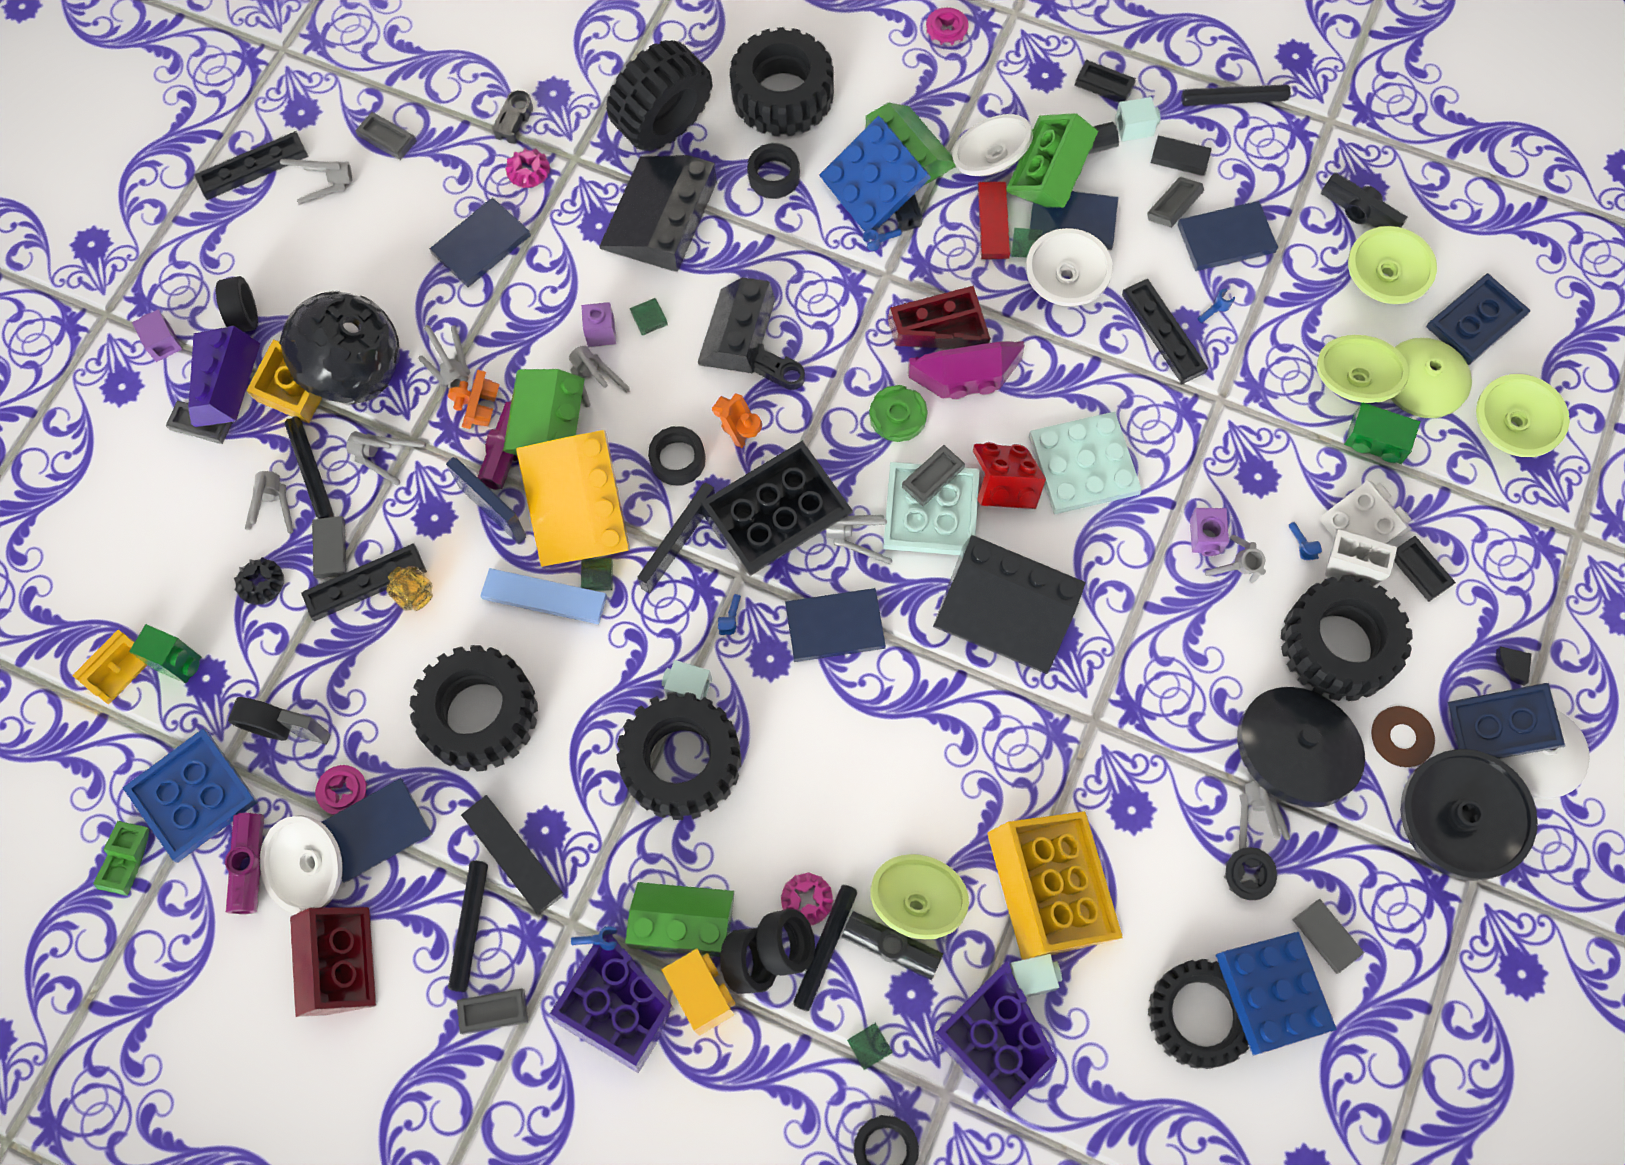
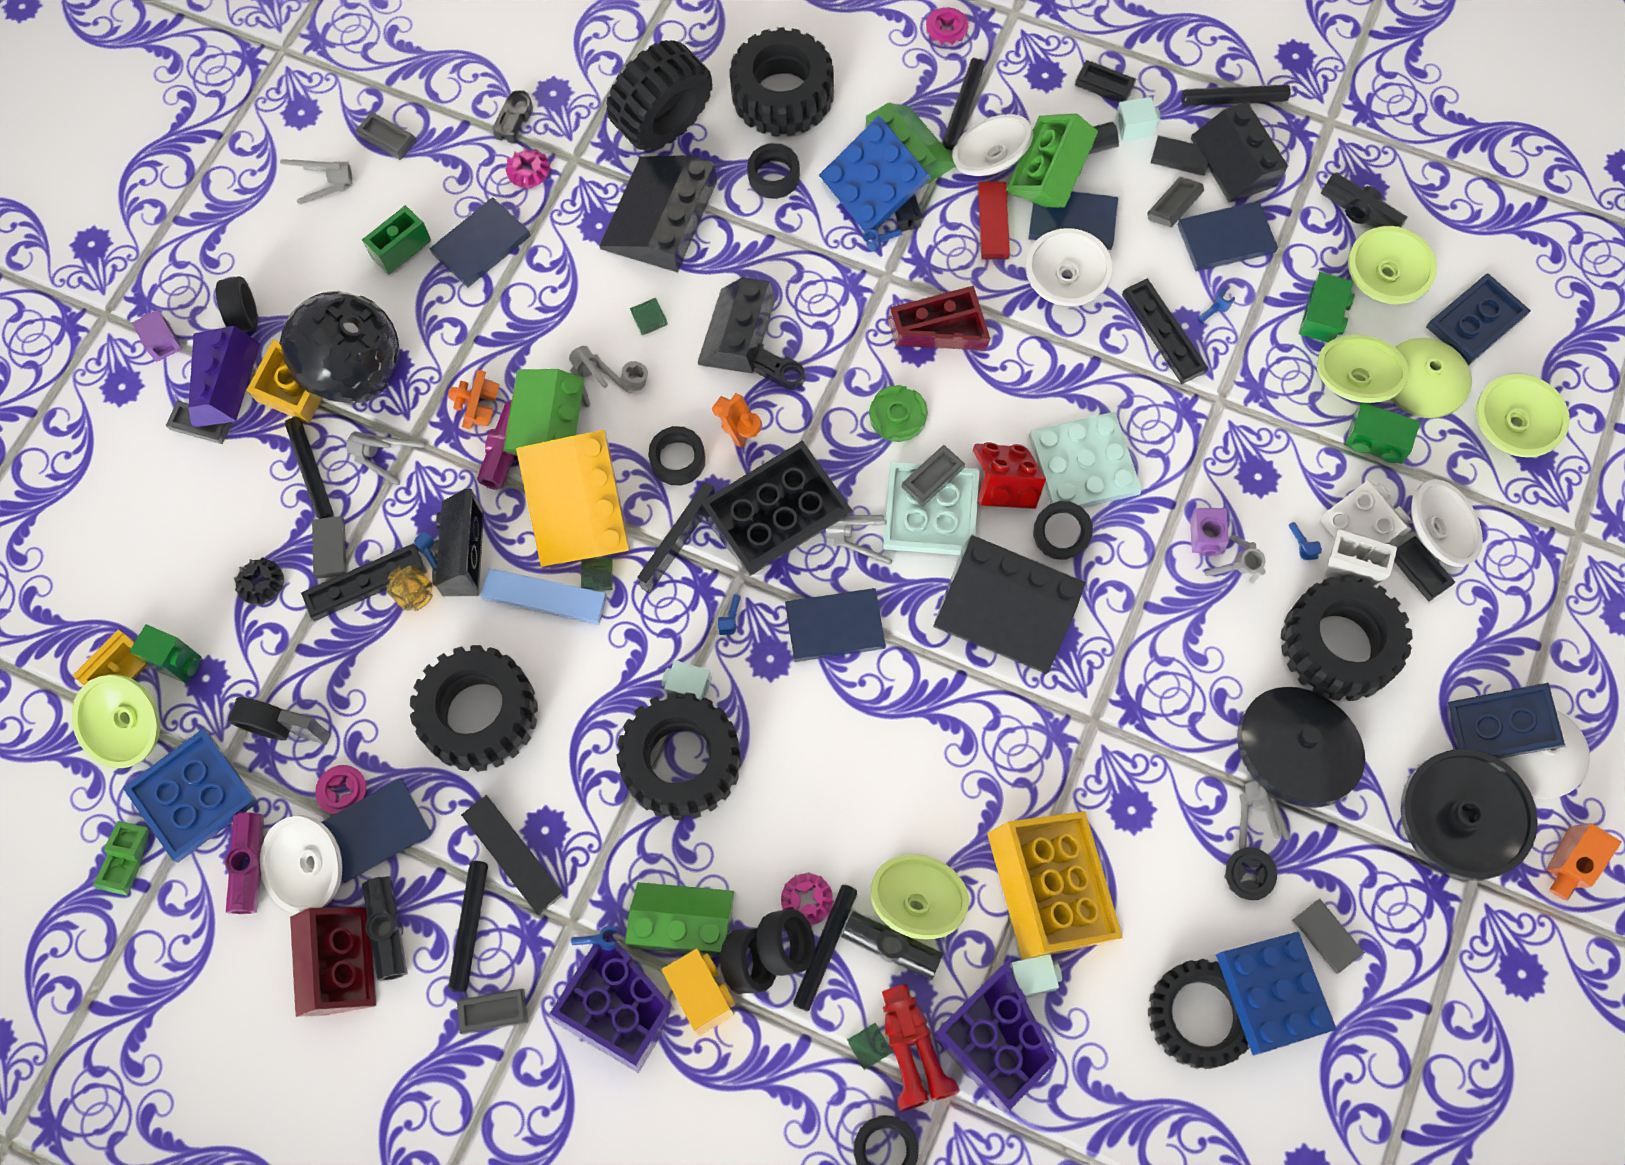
black tile [194,131,309,200] -> none
light grey plant [245,471,293,534] -> none
light grey plant [418,325,471,389] -> none
dark blue tile [446,457,527,544] -> none
medium lavender brick [581,302,616,347] -> none
magenta wedge [908,341,1025,399] -> none
clear green tile [1011,228,1043,258] -> none
reddish brown piece [1371,706,1435,767] -> none
black tile [1496,646,1532,686] -> none
none -> yellowish green dish [72,674,160,768]
none -> green brick [362,205,432,275]
none -> black piece [362,876,408,981]
none -> blue hand [414,531,437,569]
none -> black slope [432,489,484,596]
none -> light grey bush [620,361,648,391]
none -> red piece [882,984,961,1112]
none -> black axle [942,57,985,151]
none -> black tyre [1033,501,1093,560]
none -> black slope [1190,102,1288,203]
none -> green brick [1298,272,1355,343]
none -> white dish [1411,479,1483,567]
none -> orange torso [1547,823,1622,901]

